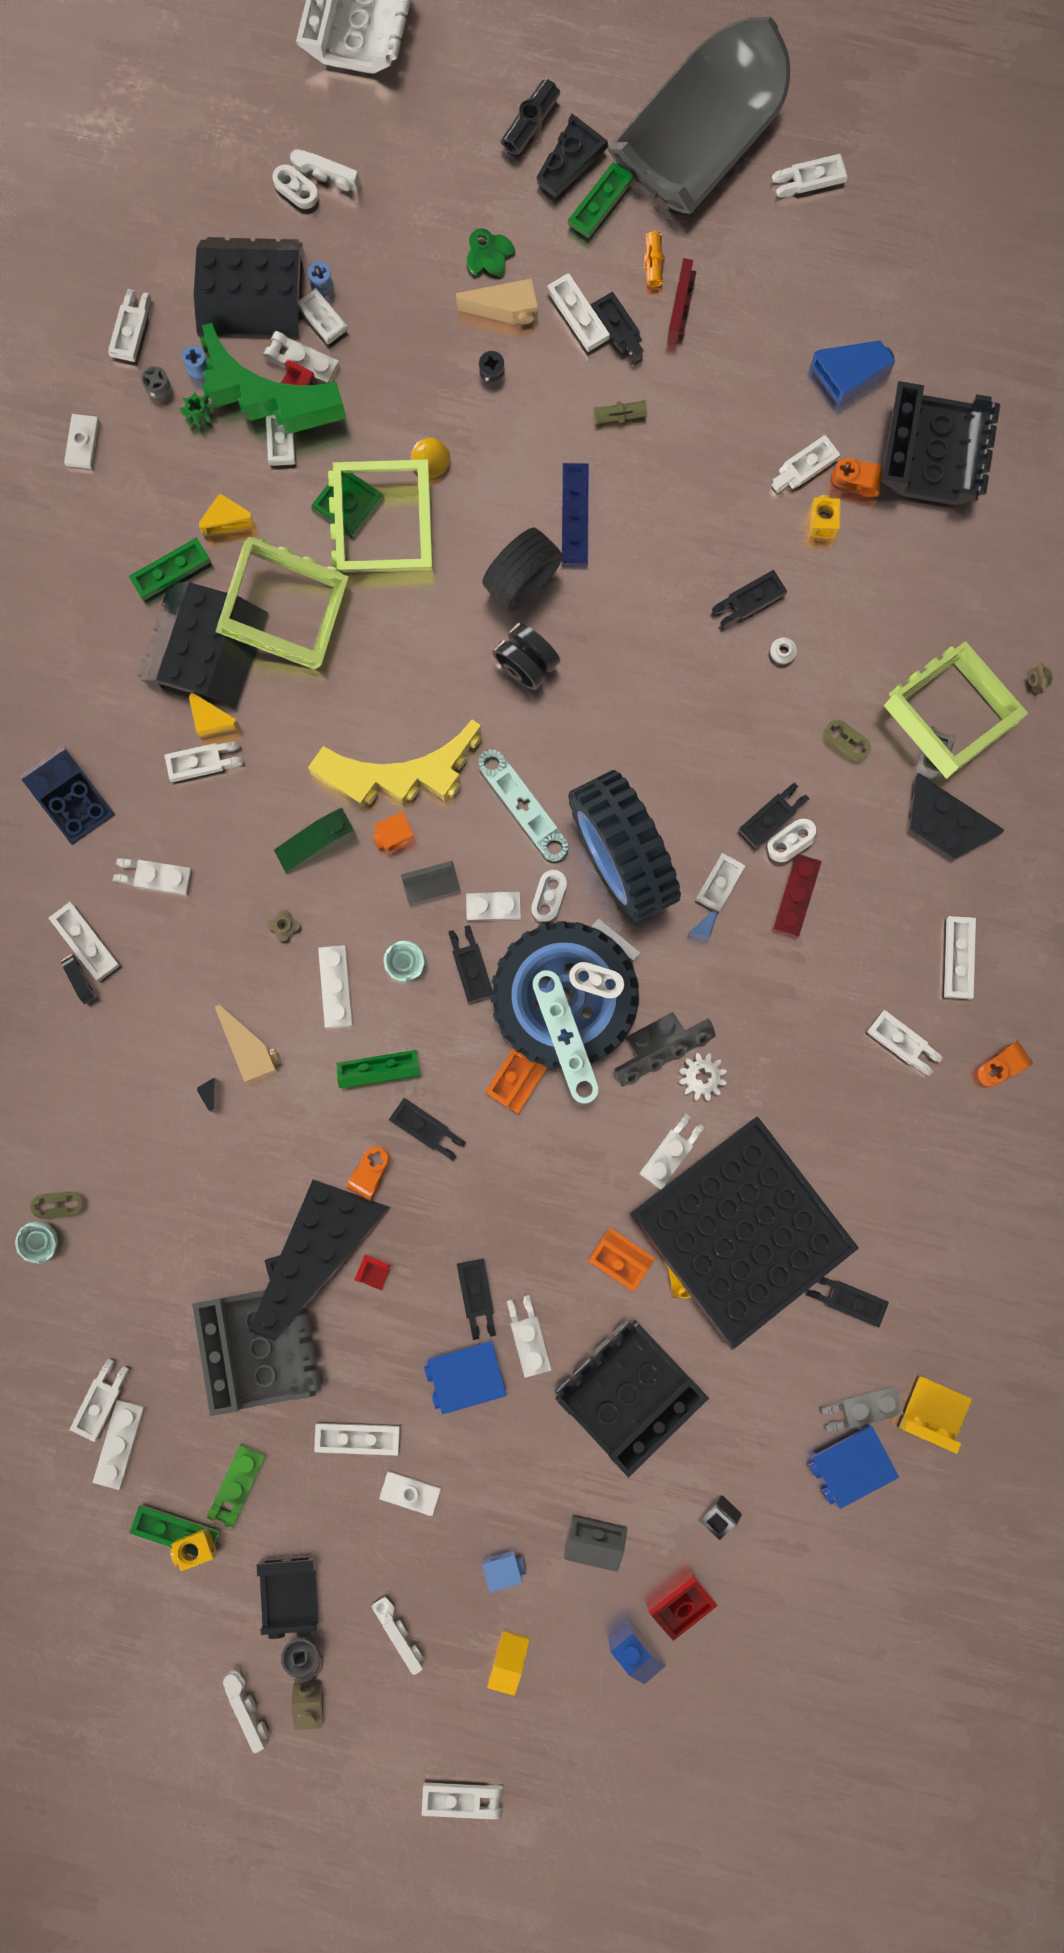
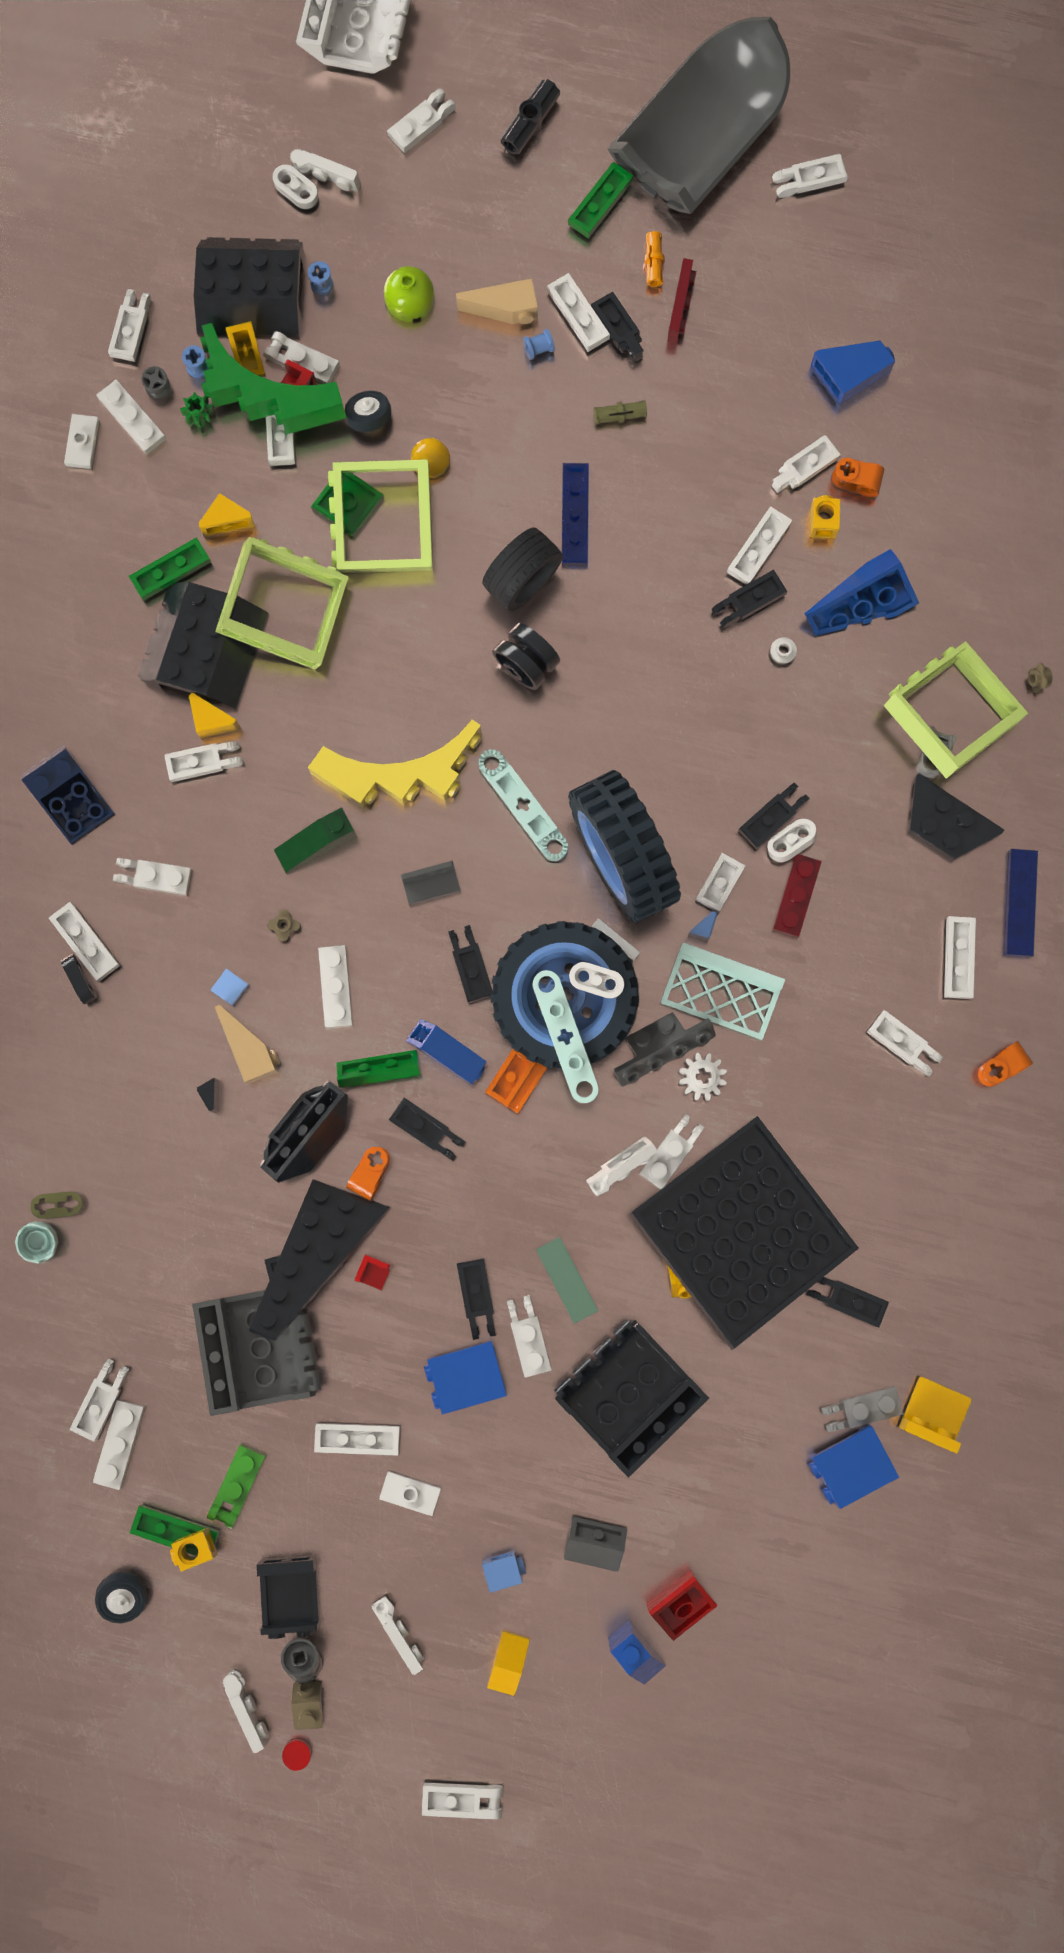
white plate [298,288,348,345] -> none
orange brick [372,811,416,854] -> none
light aqua hair [383,940,426,981] -> none
green plate [466,228,515,277] -> none
white plate [466,892,521,922] -> none
black wheel [479,351,505,384] -> none
white plate [531,870,567,923] -> none
black wing [536,113,609,198] -> none
orange plate [588,1228,656,1292] -> none
black slope [699,1496,742,1540] -> none
olive beam [824,720,871,762] -> none
black slope [881,381,1000,505] -> none
none -> black wheel [95,1572,147,1624]
none -> white plate [96,380,166,455]
none -> light blue tile [211,969,249,1007]
none -> yellow slope [226,321,265,375]
none -> black wedge [260,1081,348,1183]
none -> red tile [282,1738,312,1771]
none -> black wheel [345,390,391,432]
none -> lime cylinder [384,266,435,322]
none -> white hinge [387,89,456,153]
none -> blue slope [406,1019,487,1084]
none -> medium blue bush [523,328,555,360]
none -> sand green tile [536,1237,598,1324]
none -> white hinge [586,1136,658,1196]
none -> light aqua fence [660,942,785,1040]
none -> white plate [727,506,792,585]
none -> blue wedge [804,549,919,636]
none -> clear blue tile [1004,849,1038,958]

